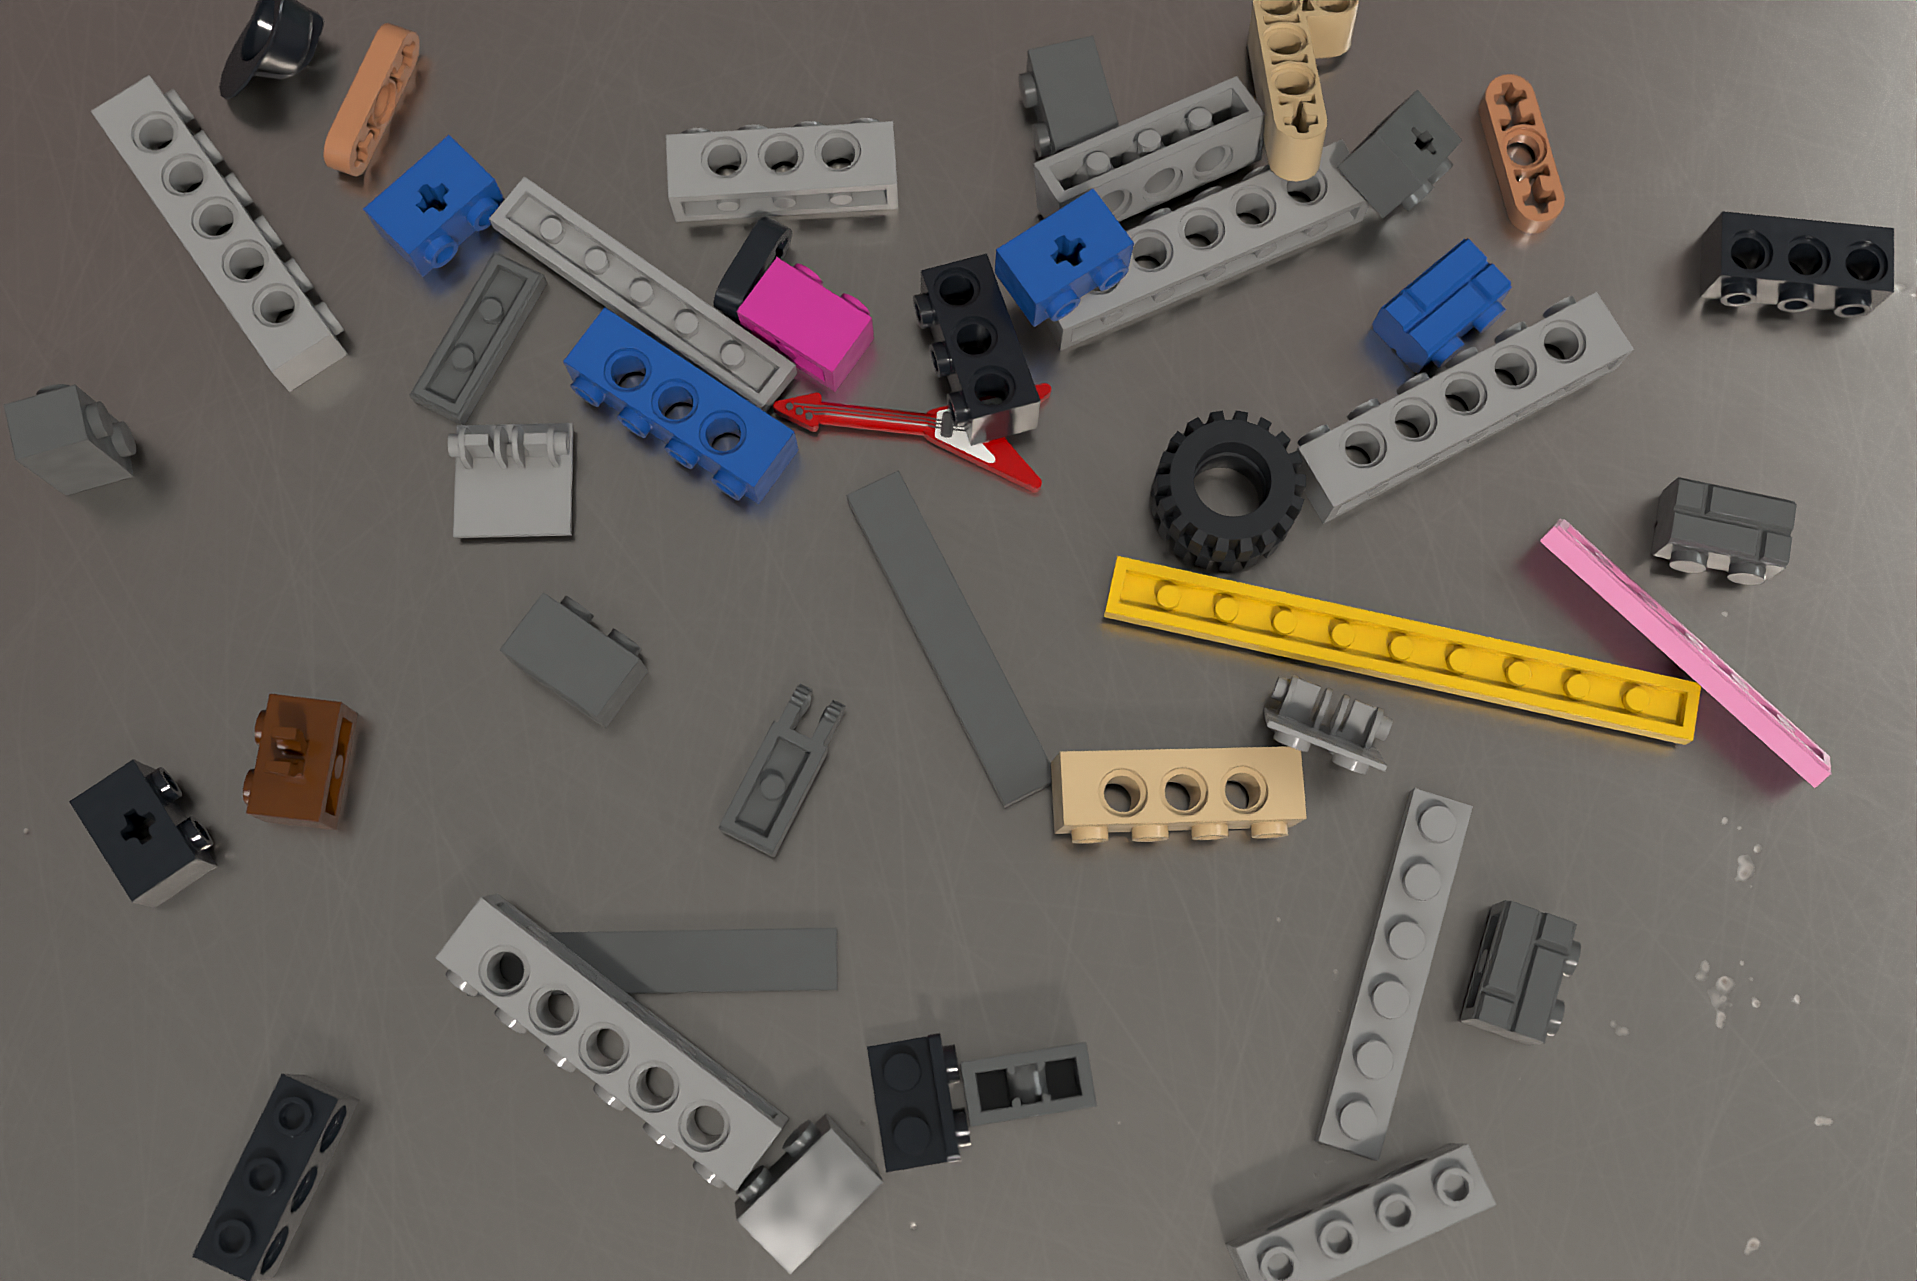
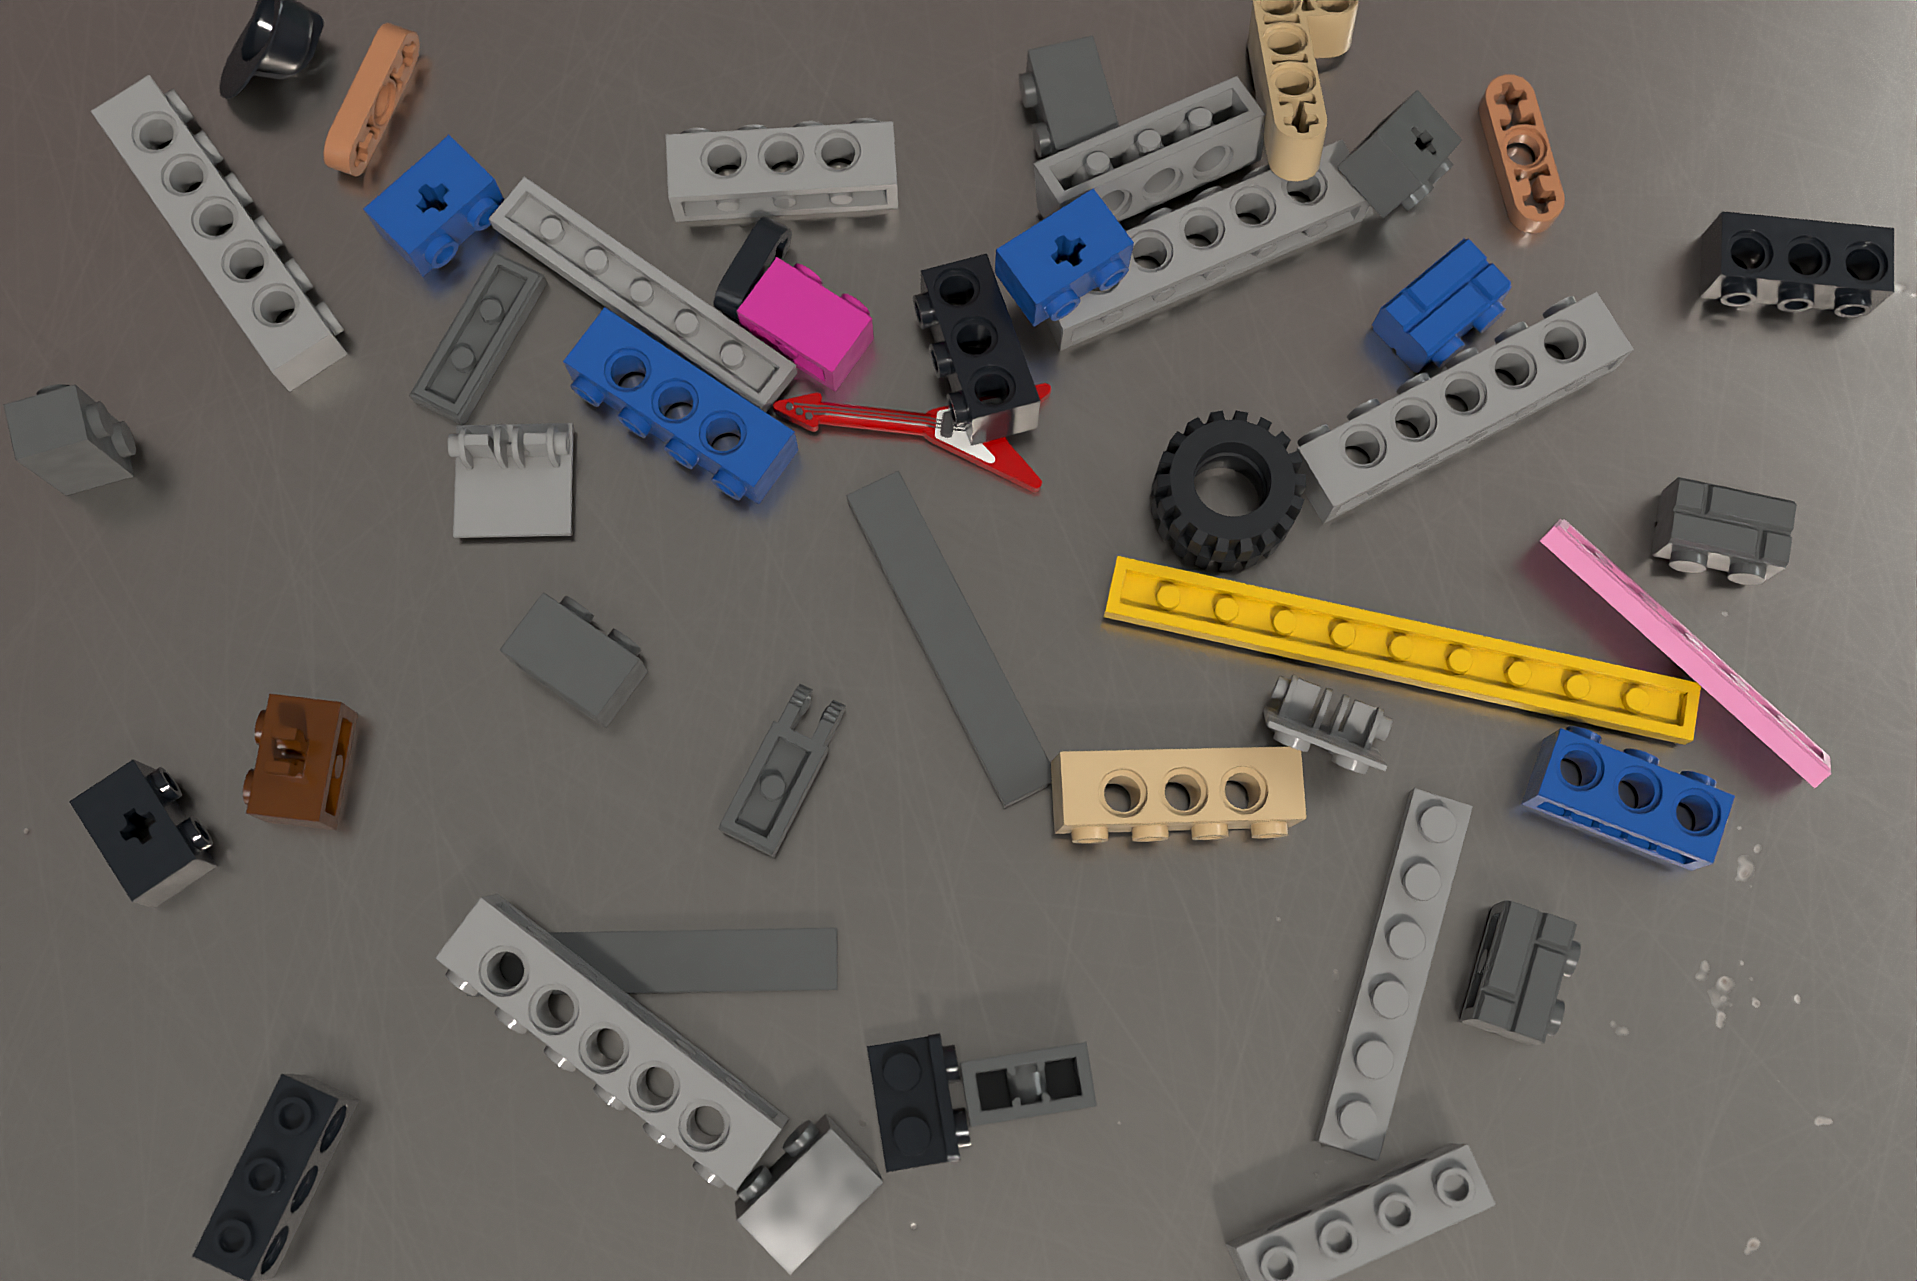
none -> blue brick [1521,726,1735,871]

